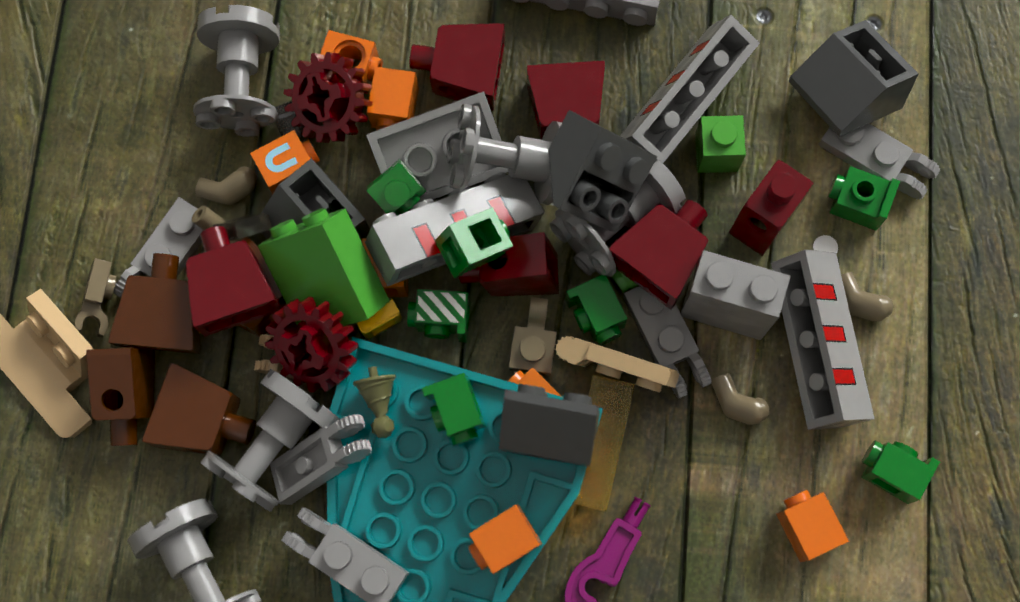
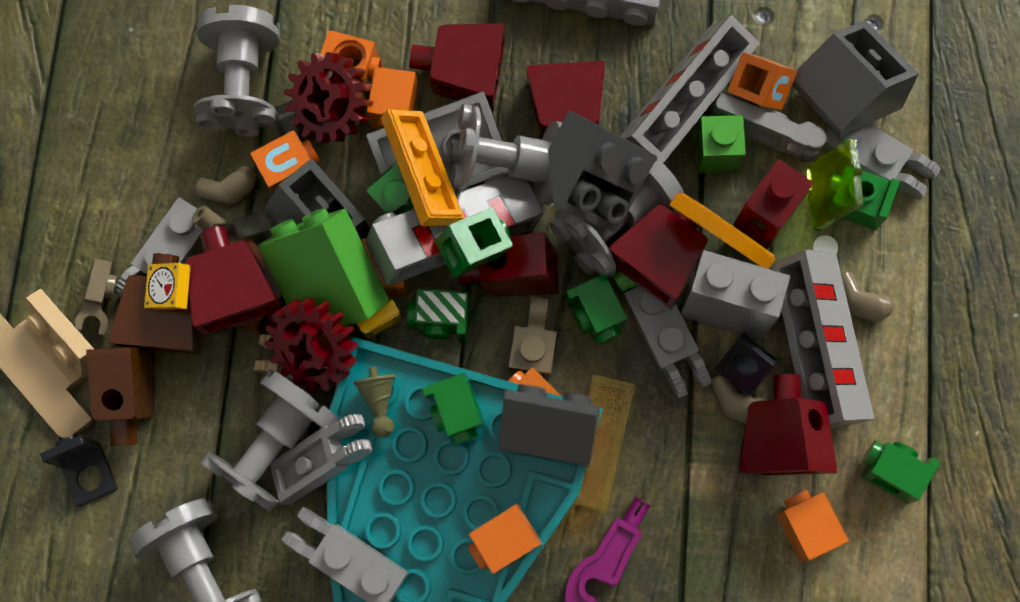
reddish brown torso [142,363,256,456] -> none
tan hinge [555,336,680,393] -> none
none -> black bracket [40,435,118,507]
none -> tile [144,263,190,310]
none -> light orange tile [381,109,464,226]
none -> light orange tile [670,192,776,269]
none -> light grey hinge [711,92,828,161]
none -> black bracket [714,334,777,395]
none -> orange brick [727,52,798,110]
none -> dark red torso [740,374,837,476]
none -> clear neon green piece [807,138,864,231]

